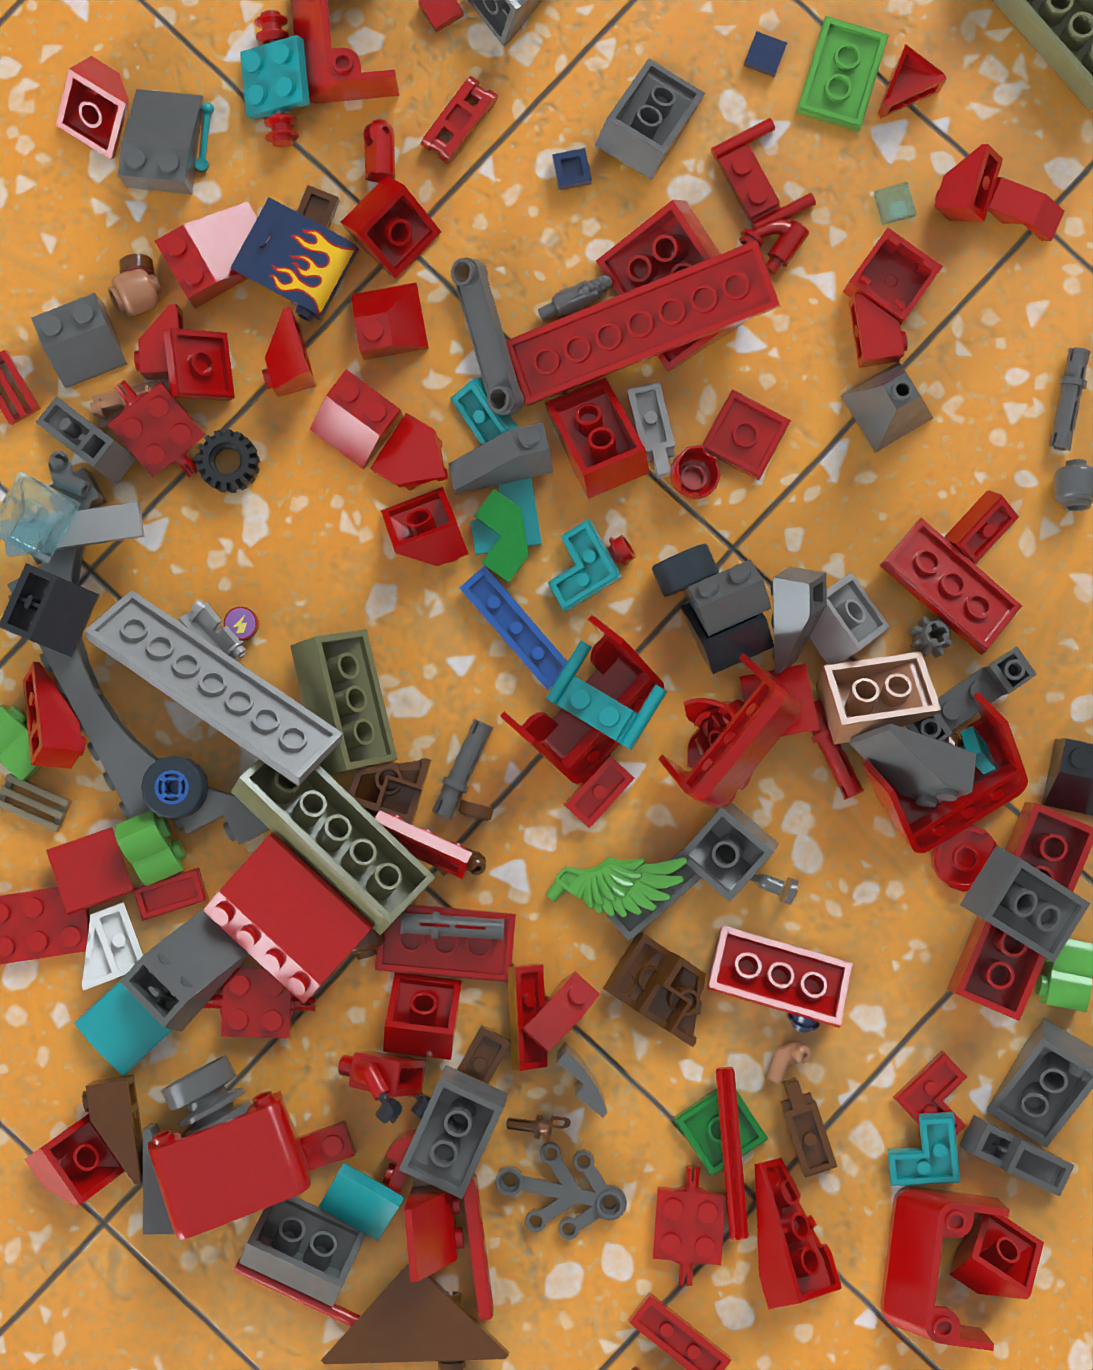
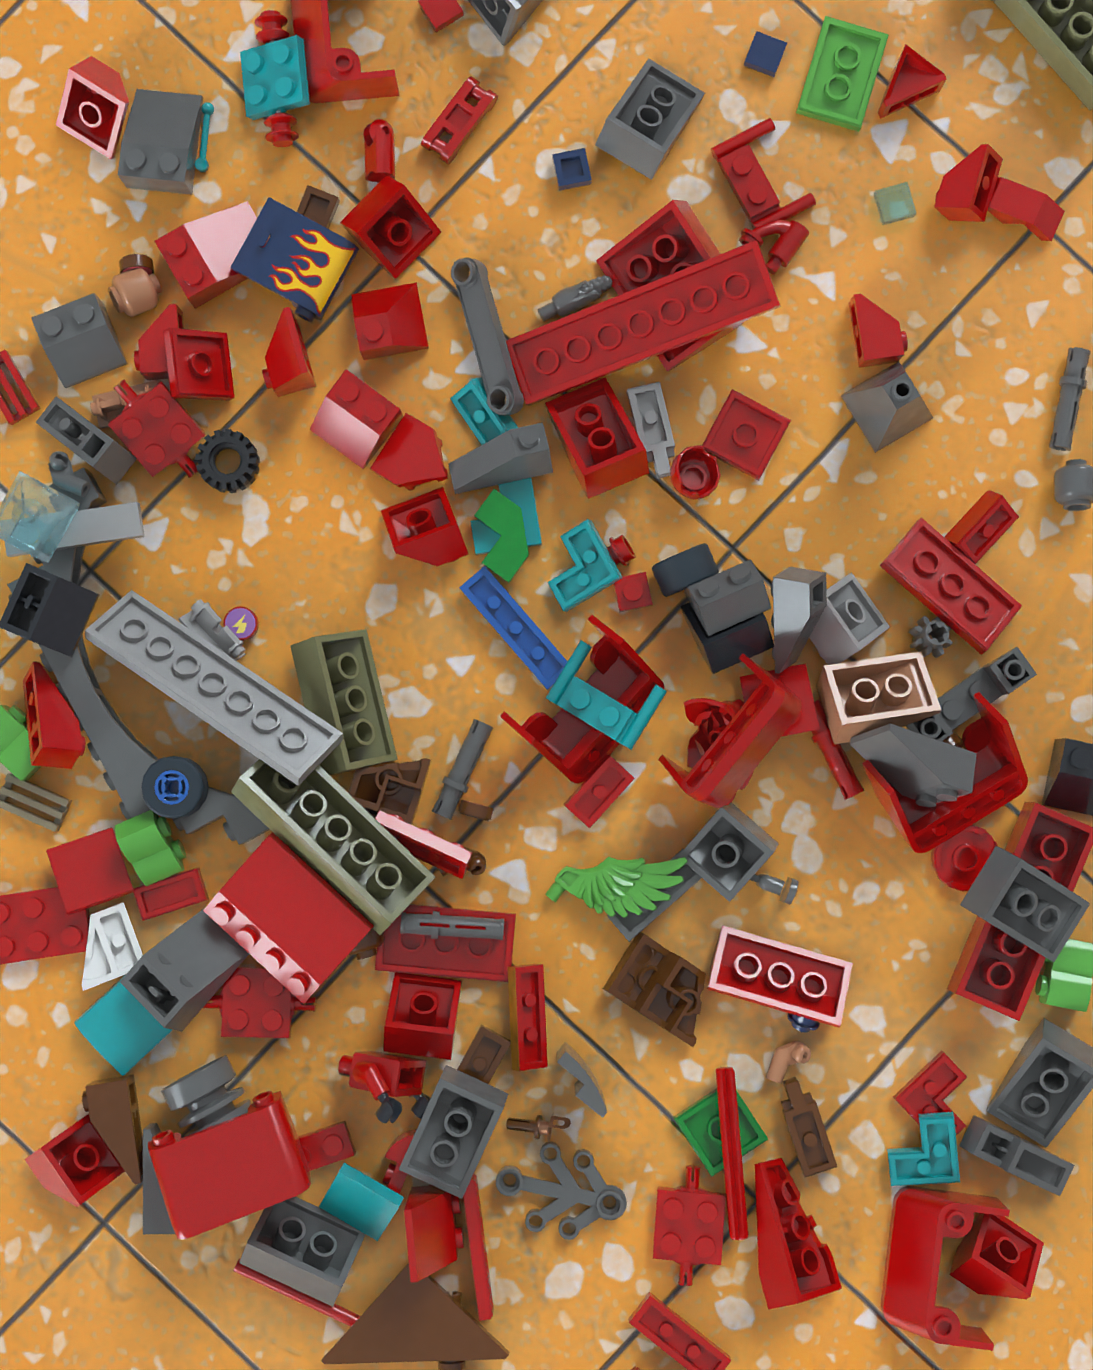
red slope [522,971,600,1053] -> none
red container [843,228,943,325] -> none
teal plate [961,726,996,774] -> none
none -> red plate [613,572,653,613]

